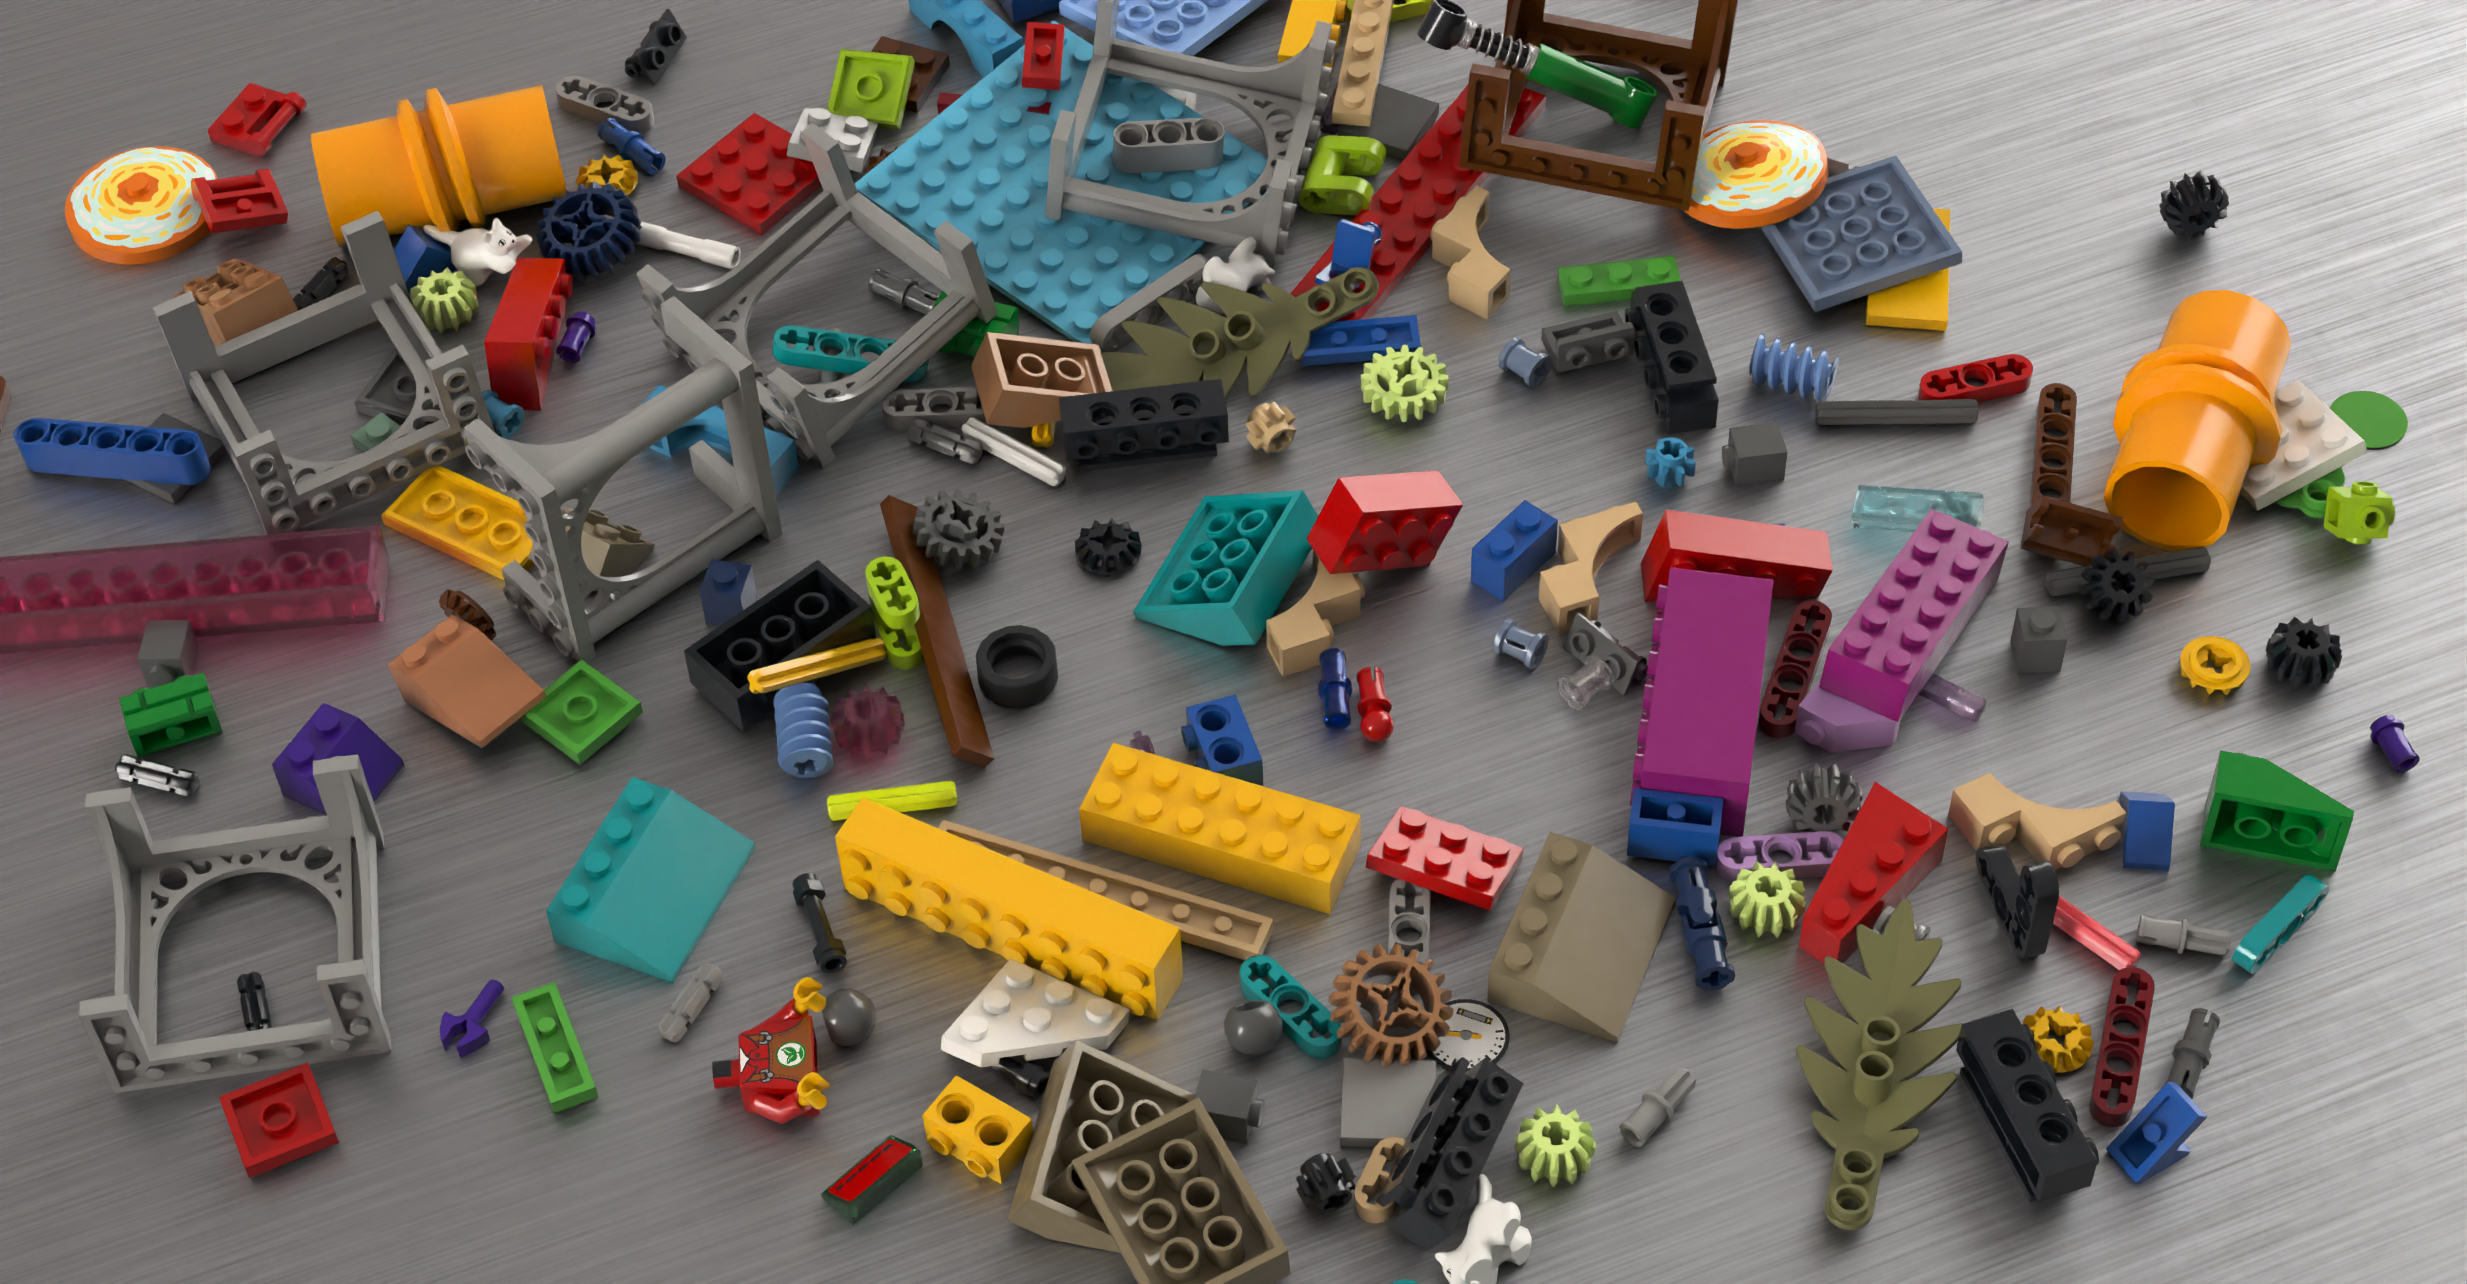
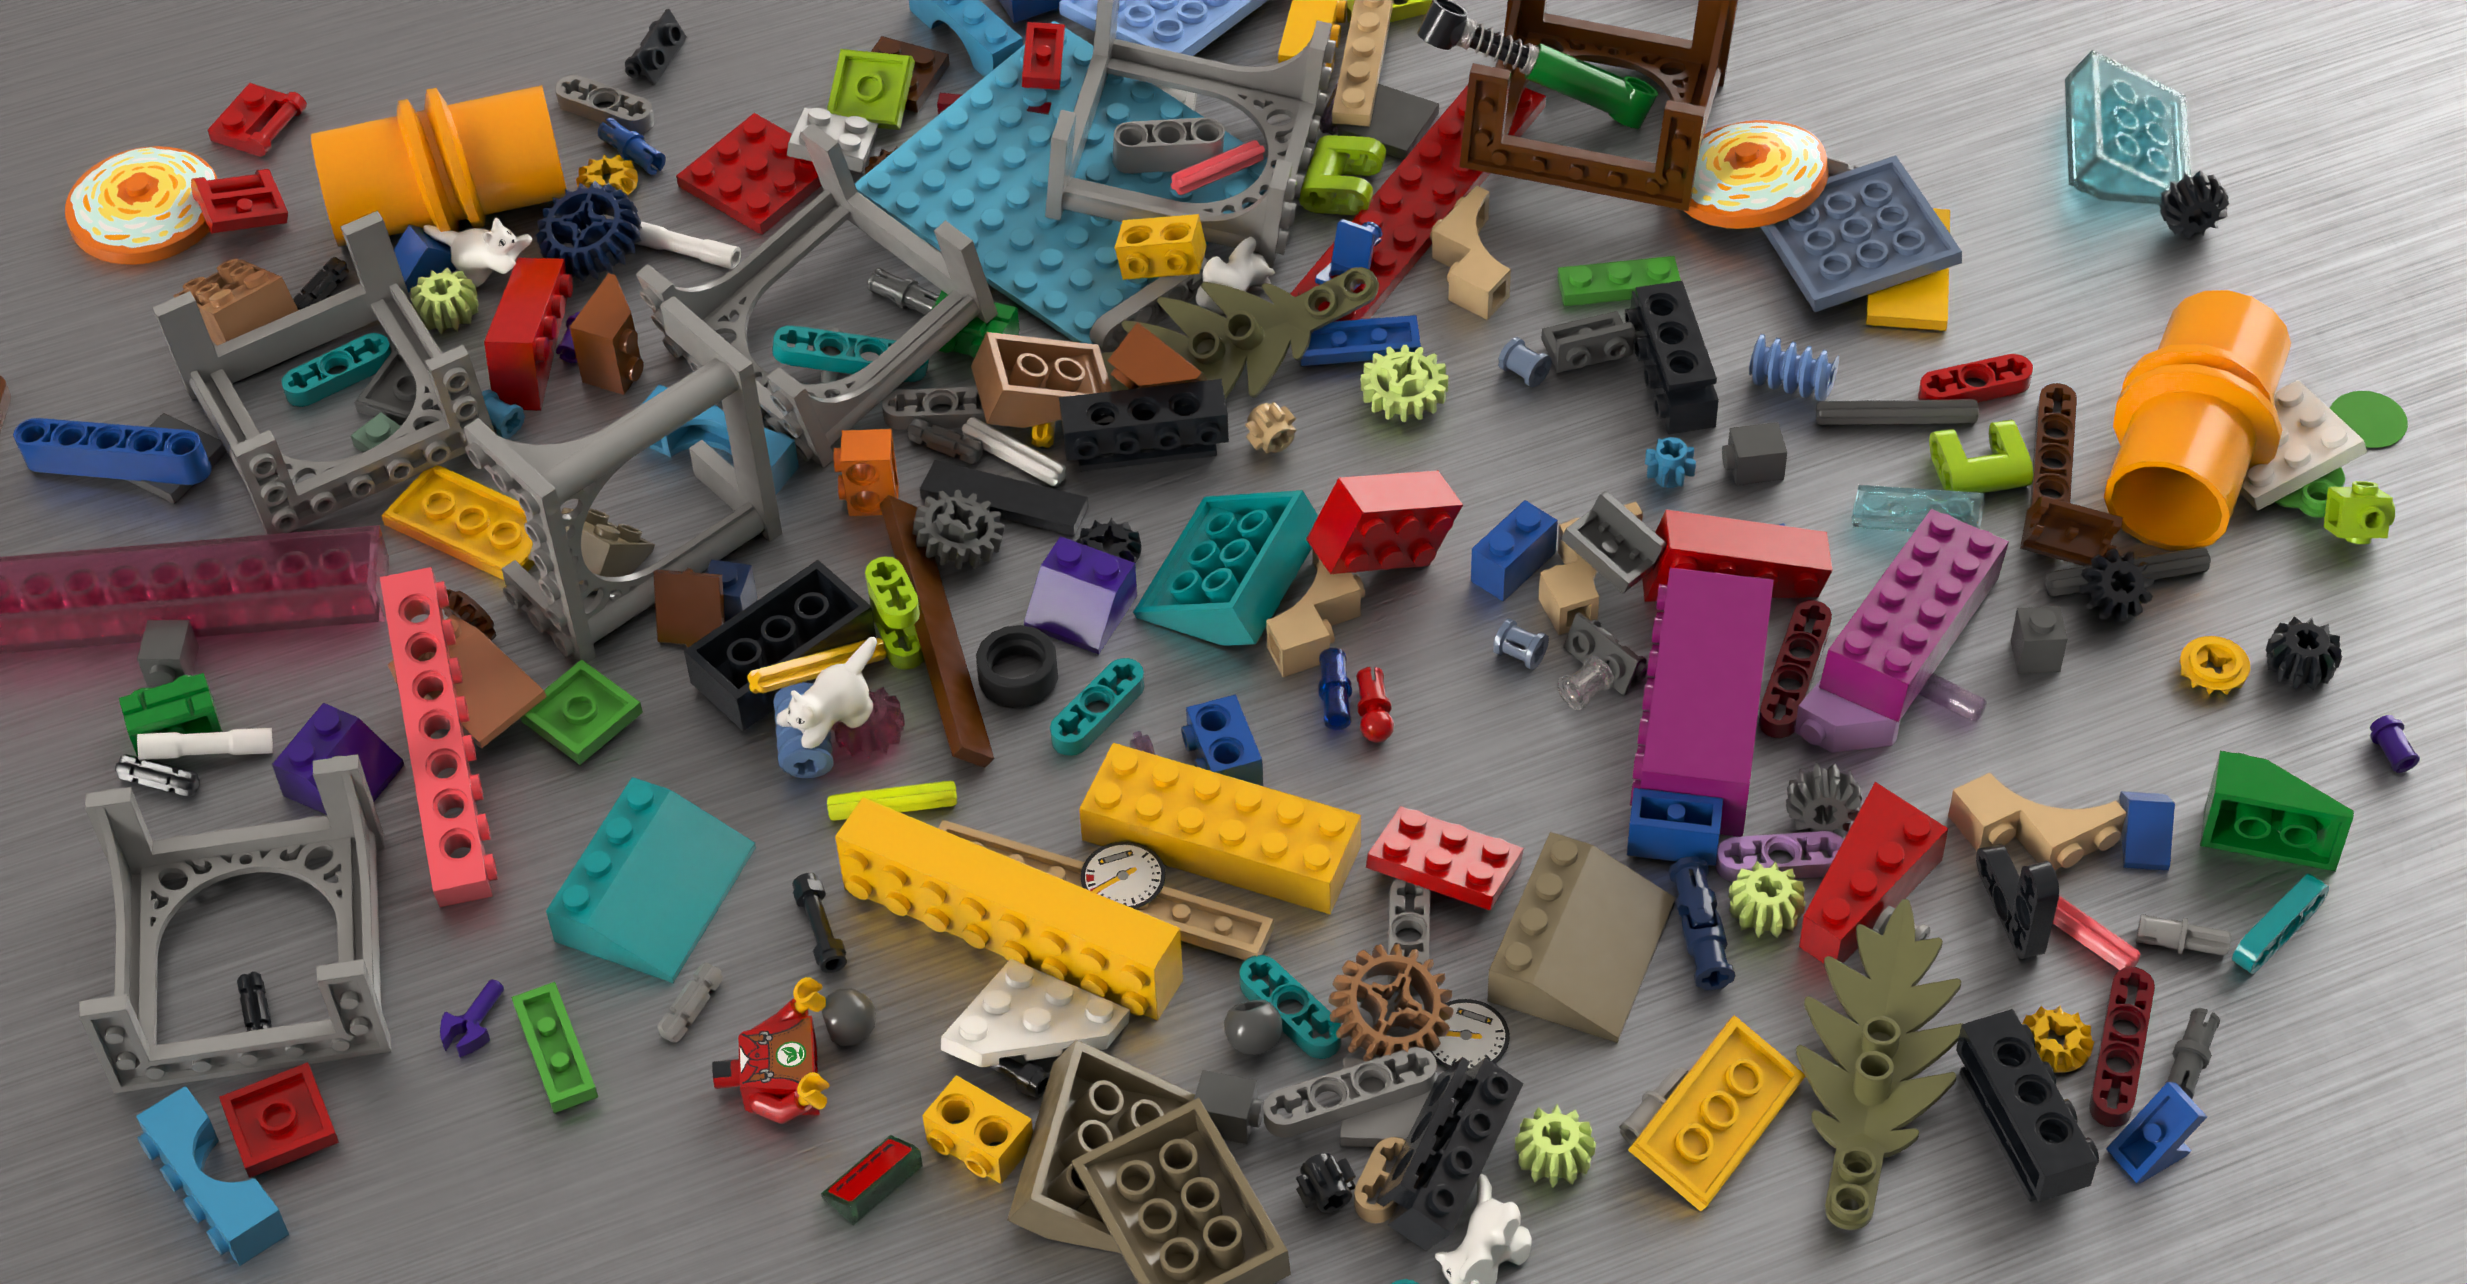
none -> dark azure arch [136,1086,289,1266]
none -> white piece [137,728,273,760]
none -> teal beam [282,333,392,407]
none -> coral brick [380,567,498,908]
none -> dark orange slope [570,273,644,395]
none -> reddish brown piece [653,568,725,647]
none -> white animal [776,637,877,749]
none -> orange brick [833,429,899,516]
none -> black tile [920,460,1089,536]
none -> dark purple slope [1024,536,1138,655]
none -> teal beam [1050,658,1145,756]
none -> white sticker [1081,841,1166,909]
none -> dark orange slope [1107,322,1207,389]
none -> yellow brick [1114,214,1207,280]
none -> coral axle [1170,140,1265,195]
none -> light grey beam [1263,1047,1437,1138]
none -> dark grey bracket [1561,491,1667,593]
none -> yellow tile [1628,1015,1806,1212]
none -> lime connector [1929,419,2034,497]
none -> clear light blue slope [2065,50,2191,205]

